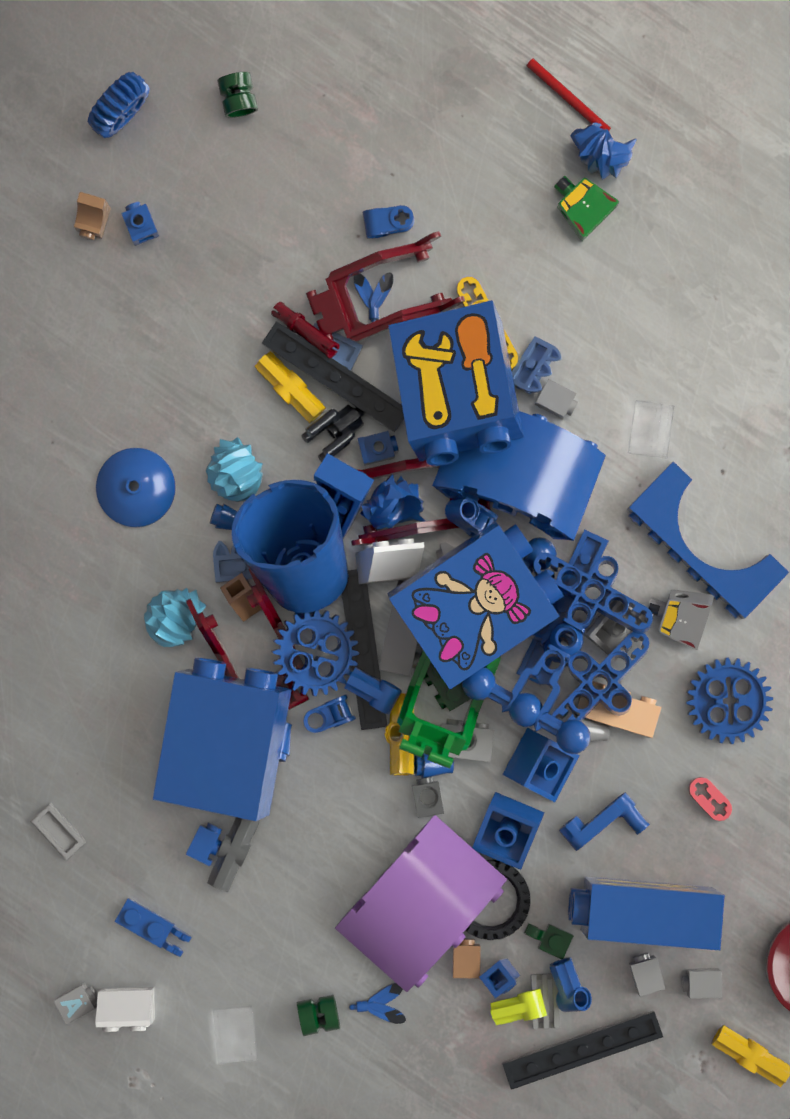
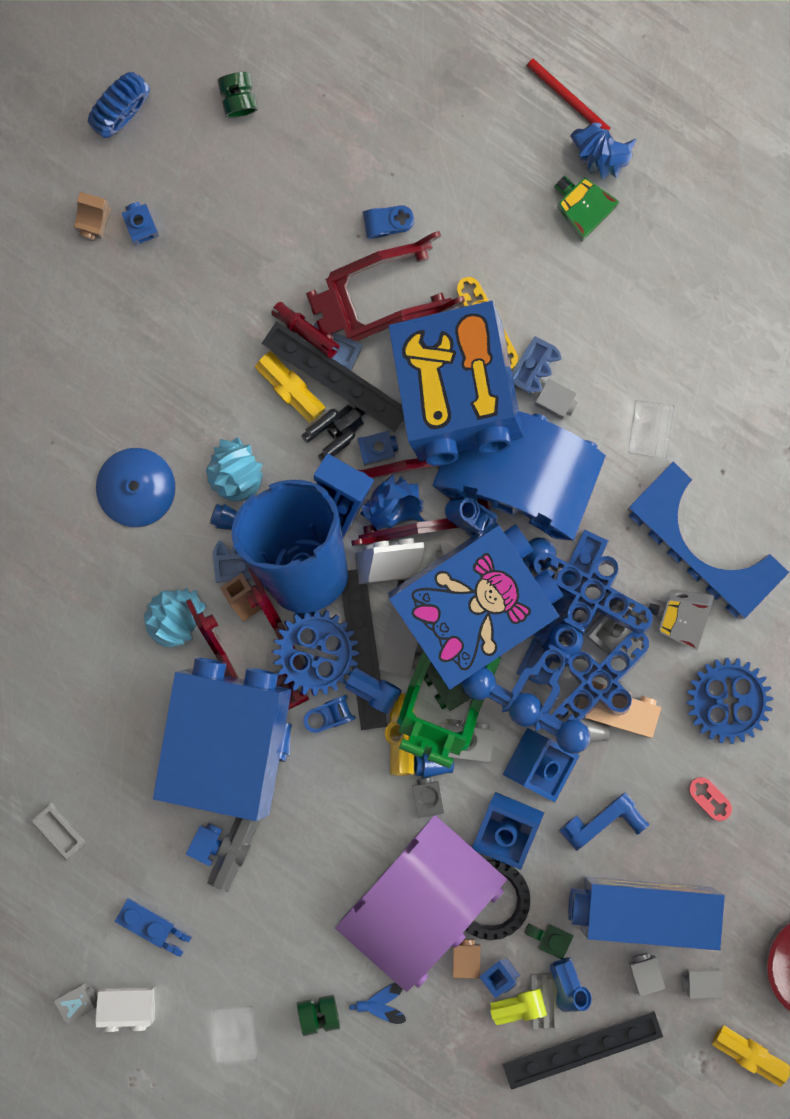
blue piece [353,272,393,322] -> none

